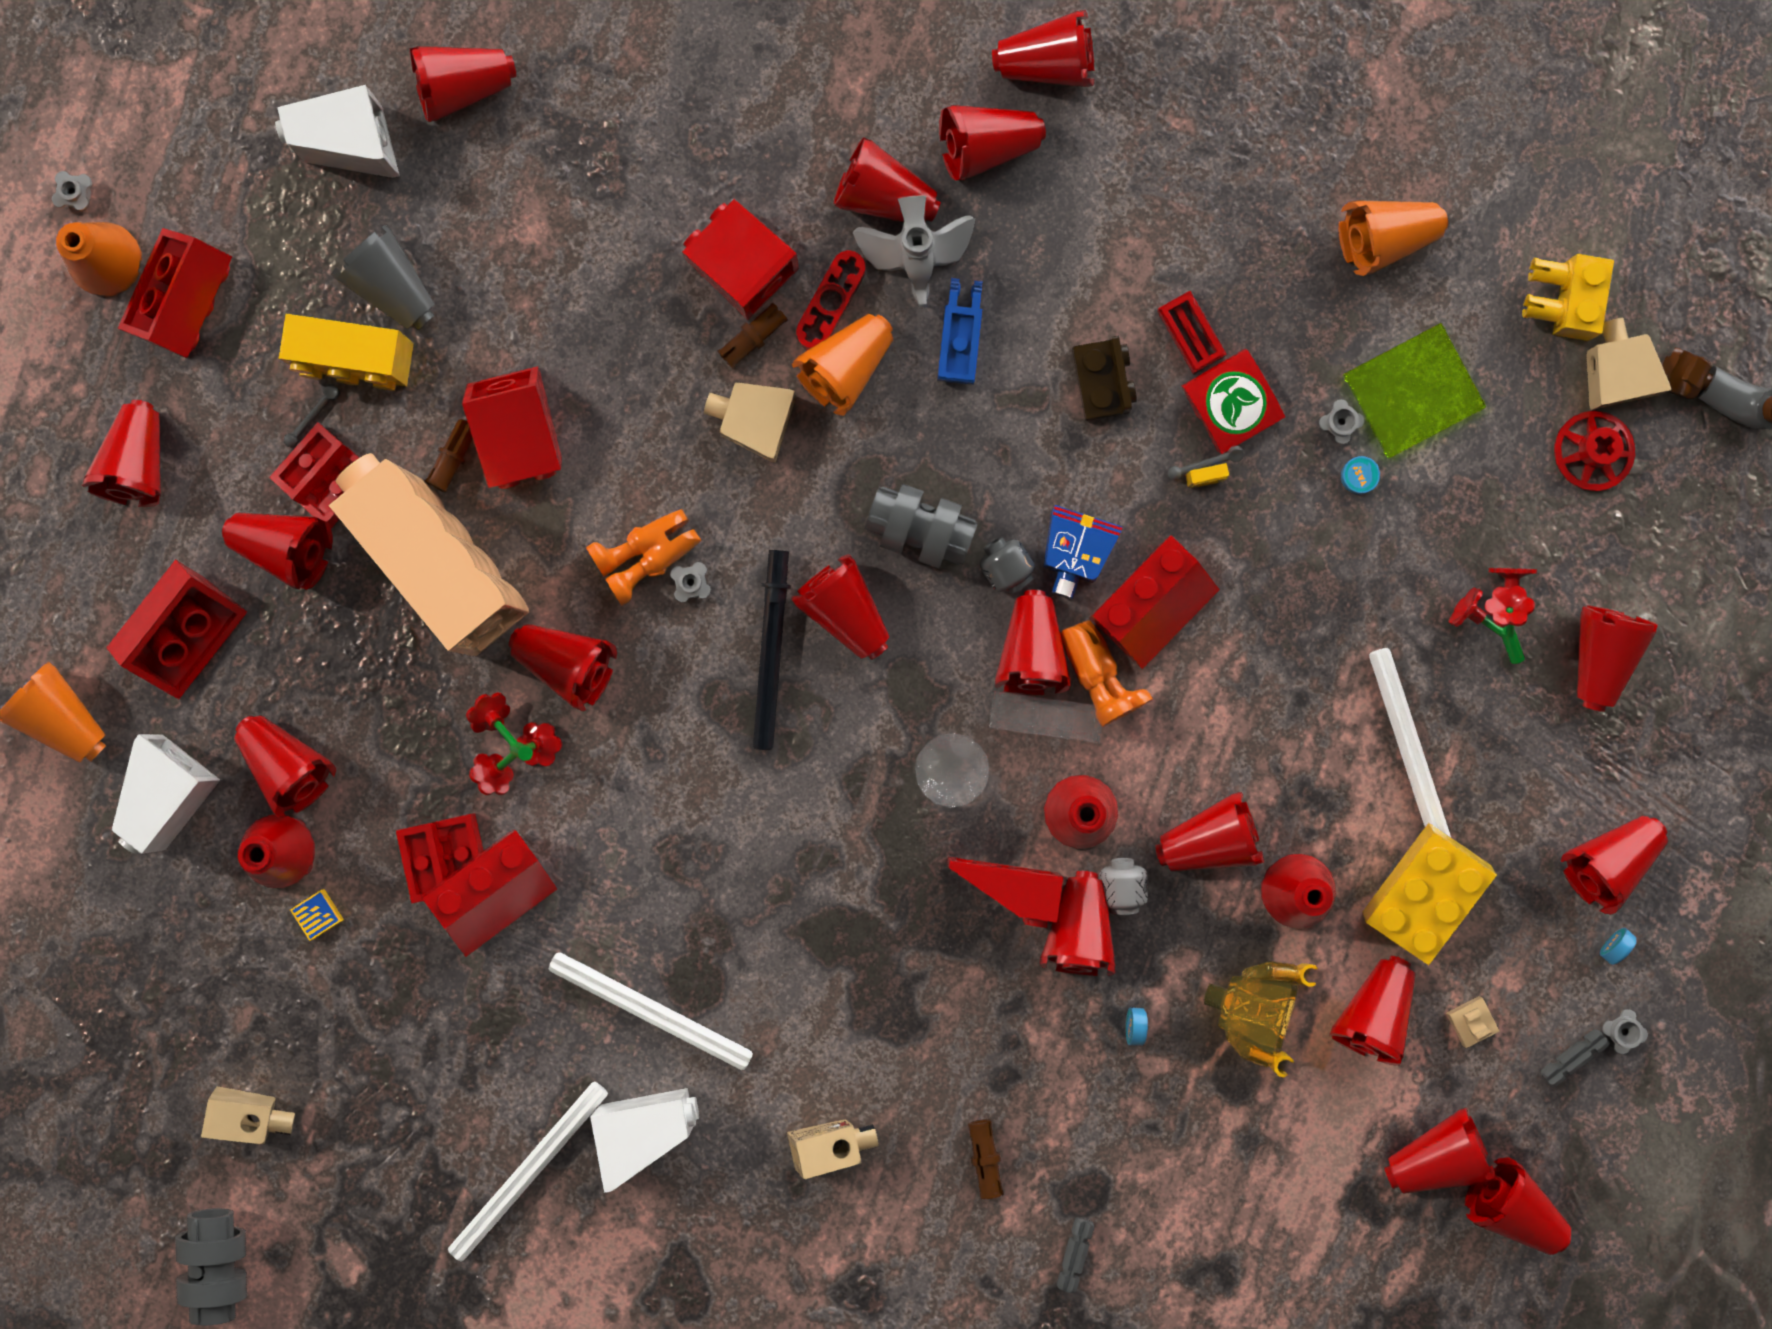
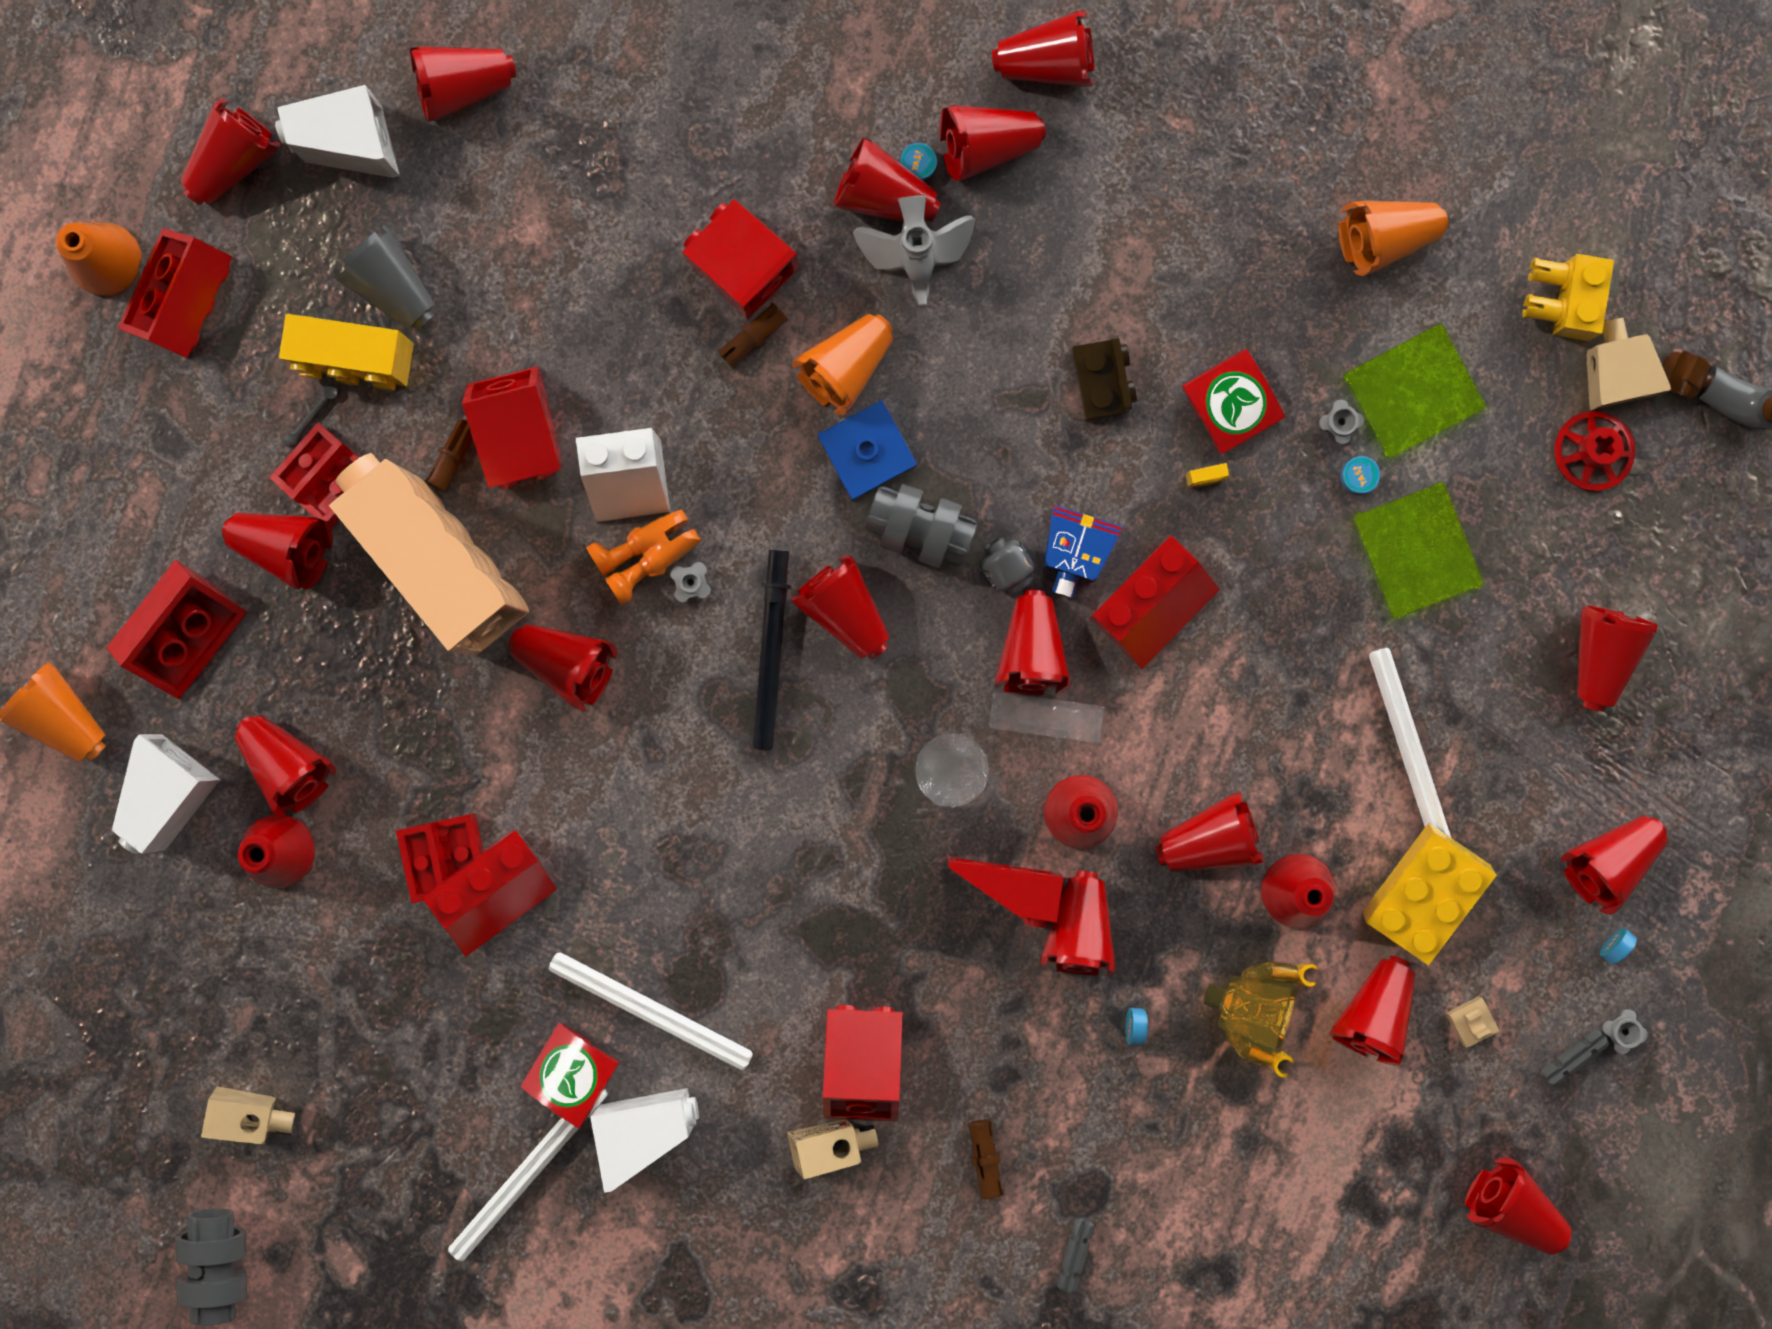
light grey plate [52,171,92,211] -> none
red cone [82,400,161,507] -> none
tile [290,889,344,941] -> none
red plant [466,692,562,795] -> none
tan torso [704,383,796,463] -> none
red beam [796,250,865,350] -> none
blue hinge [937,278,983,385] -> none
orange piece [1060,620,1153,727] -> none
light grey head [1099,858,1148,915] -> none
red tile [1157,291,1227,374] -> none
dark grey hinge [1168,446,1244,481] -> none
red cone [1384,1108,1497,1194] -> none
red plant [1448,568,1537,664] -> none
none -> red cone [181,98,280,205]
none -> slope [520,1022,620,1129]
none -> white slope [576,428,670,522]
none -> blue plate [817,400,917,501]
none -> slope [823,1005,903,1121]
none -> dark azure tile [900,143,937,181]
none -> clear neon green piece [1353,481,1484,619]

